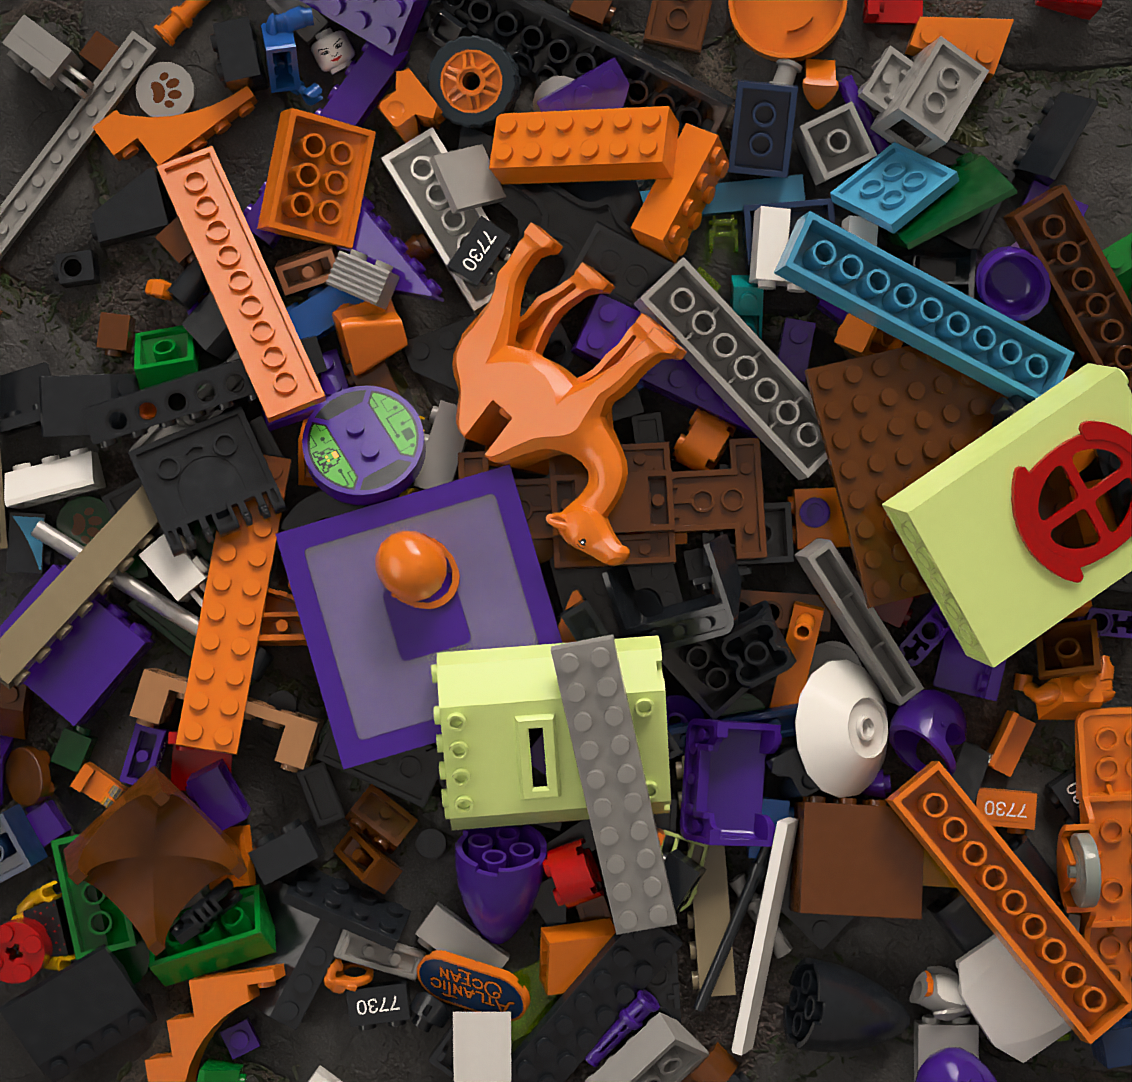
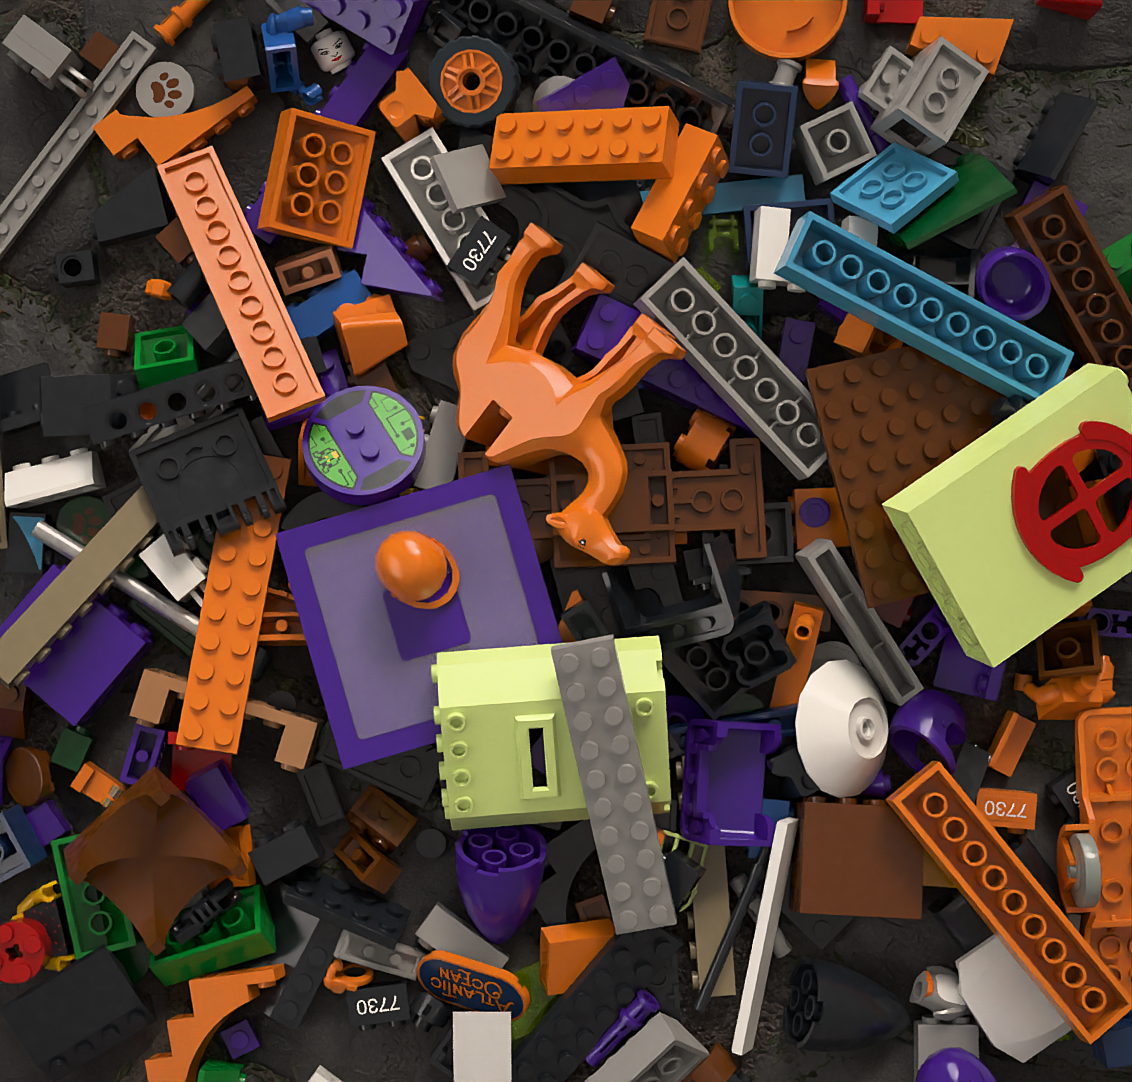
light grey brick [326,249,400,310] -> none
red brick [543,838,604,908] -> none

